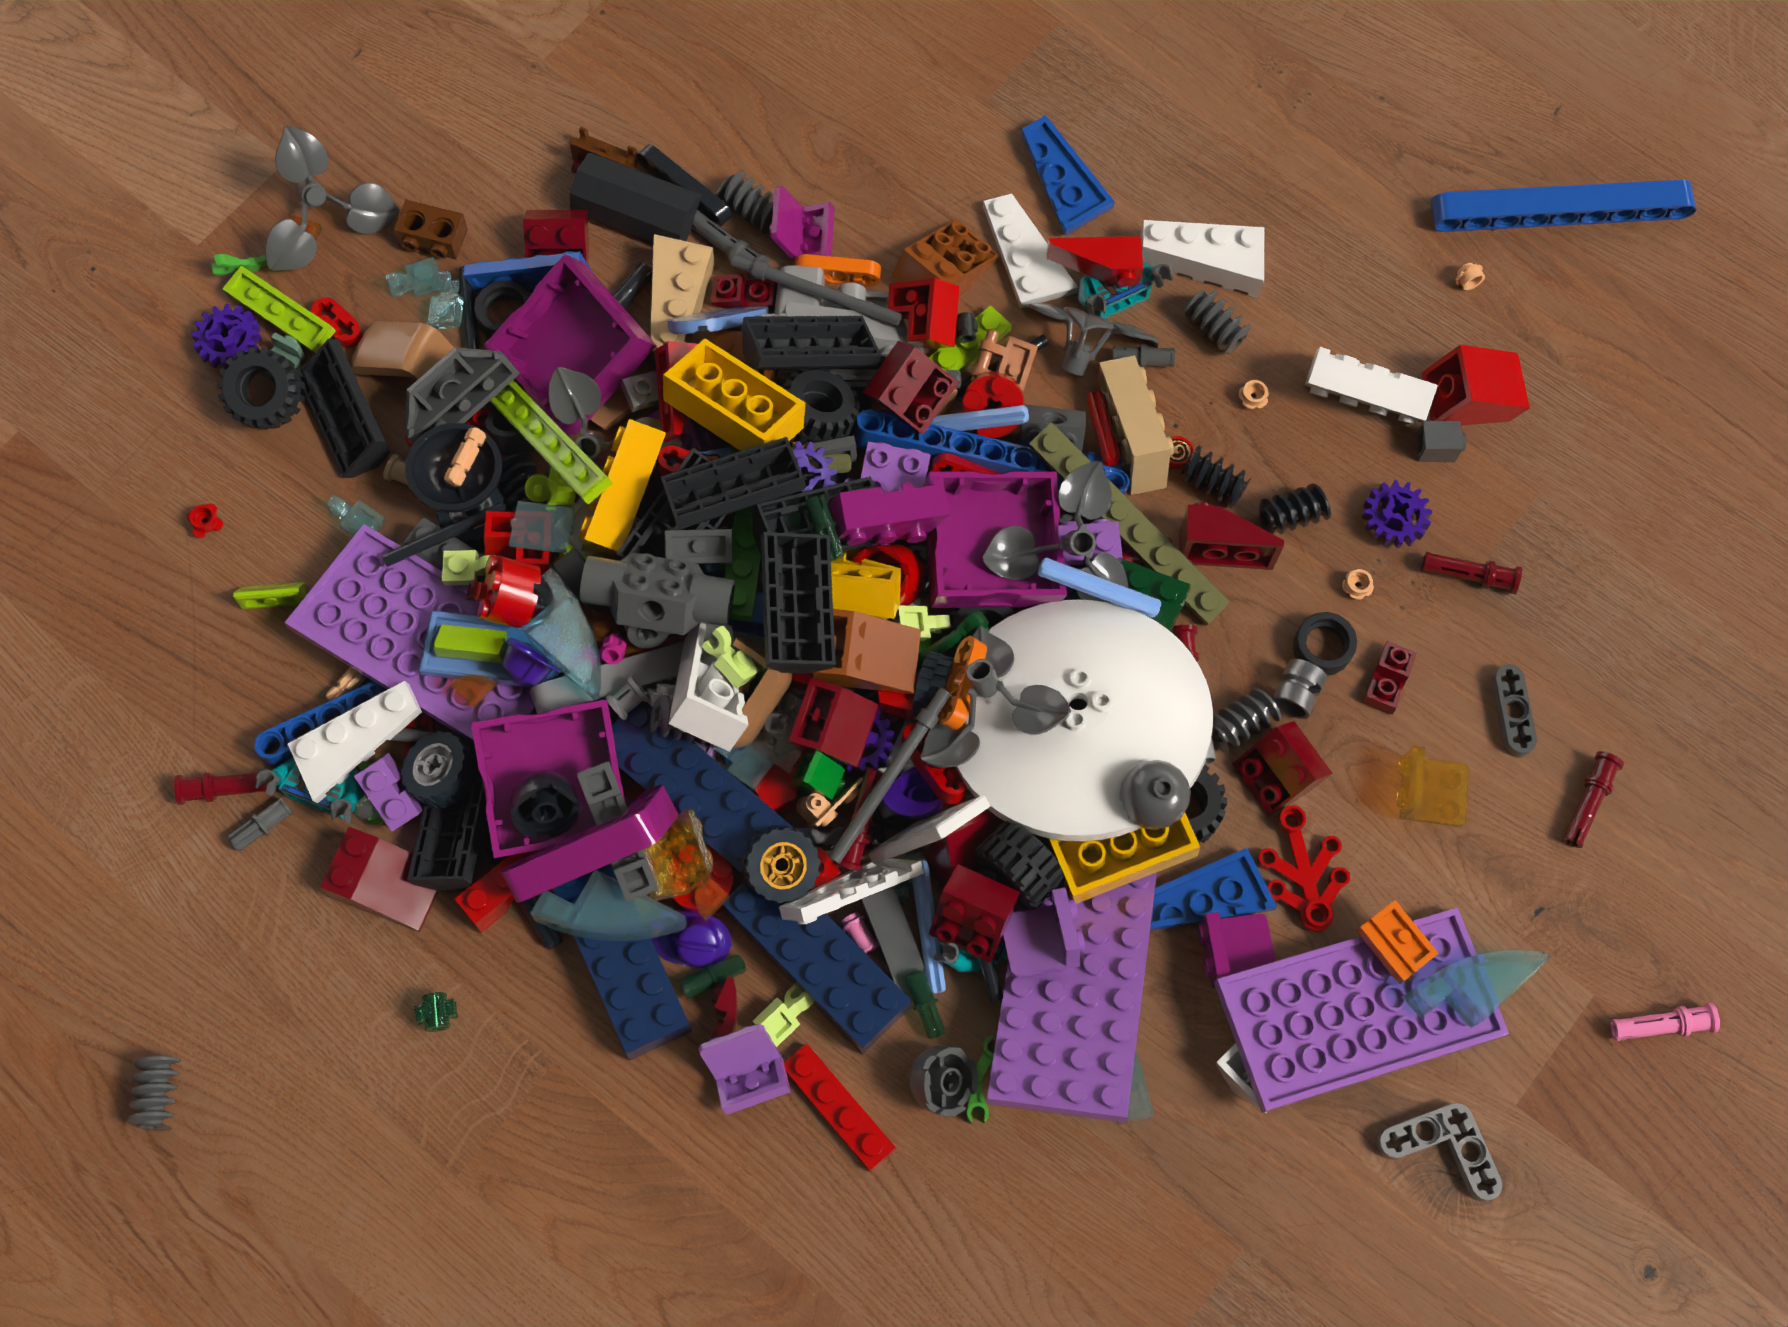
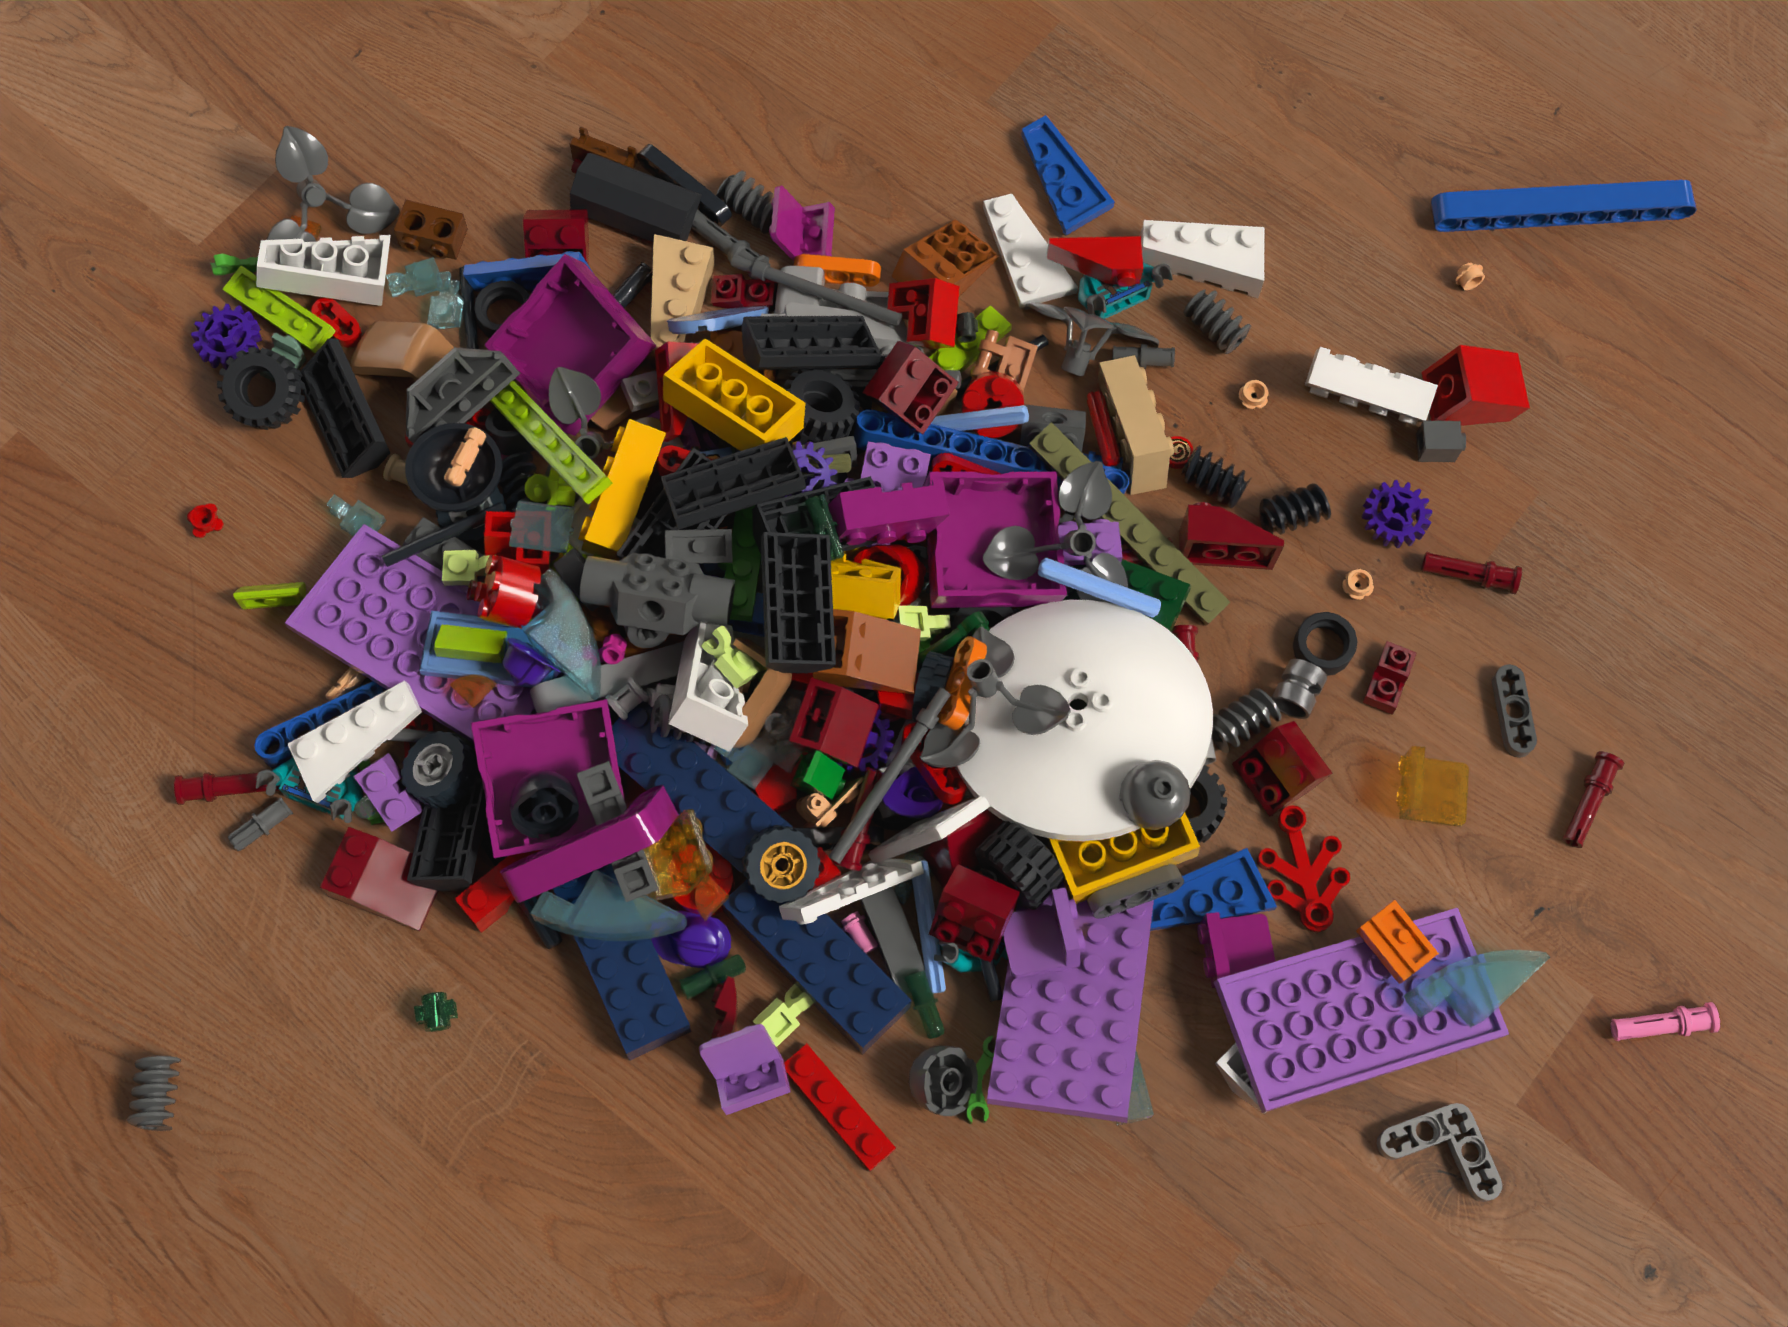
none -> white wedge [256,235,391,306]
none -> dark grey beam [1087,864,1184,919]

